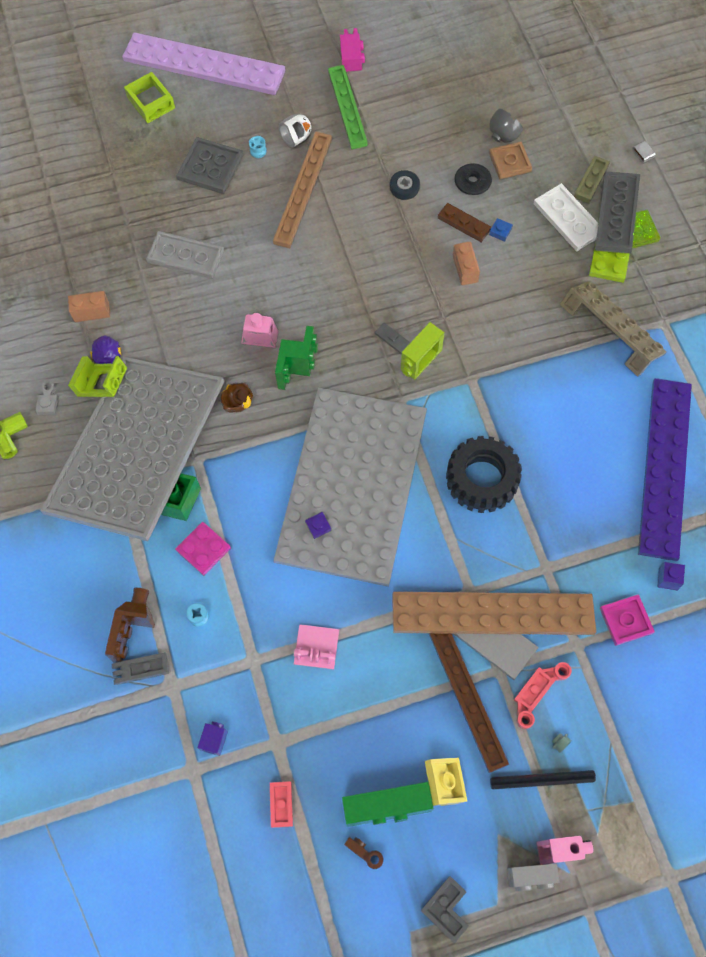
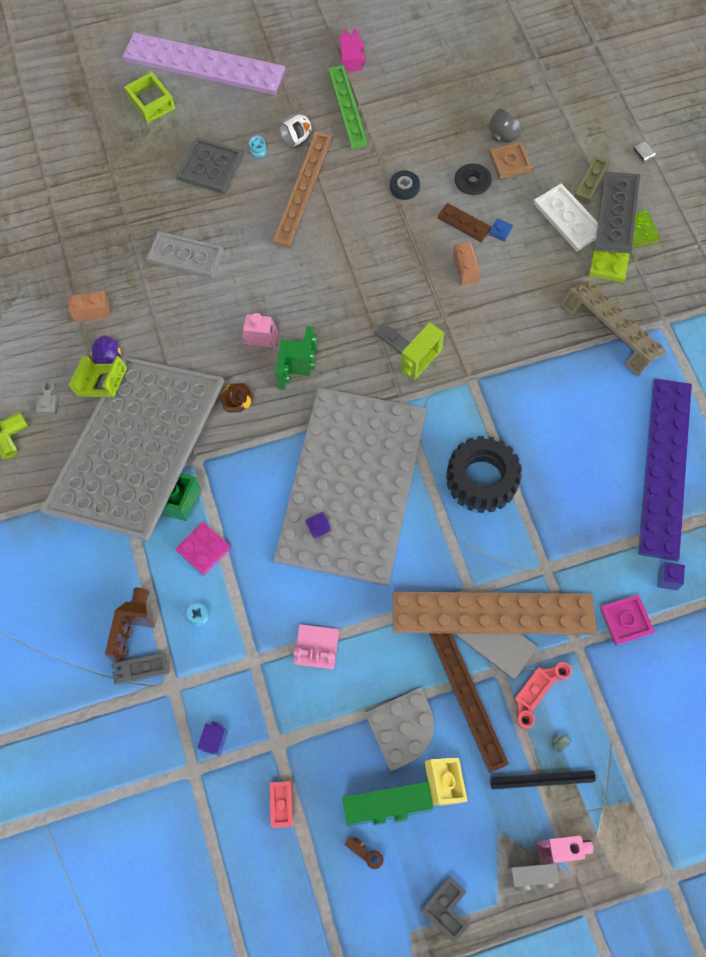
none -> light grey plate [365,688,434,772]

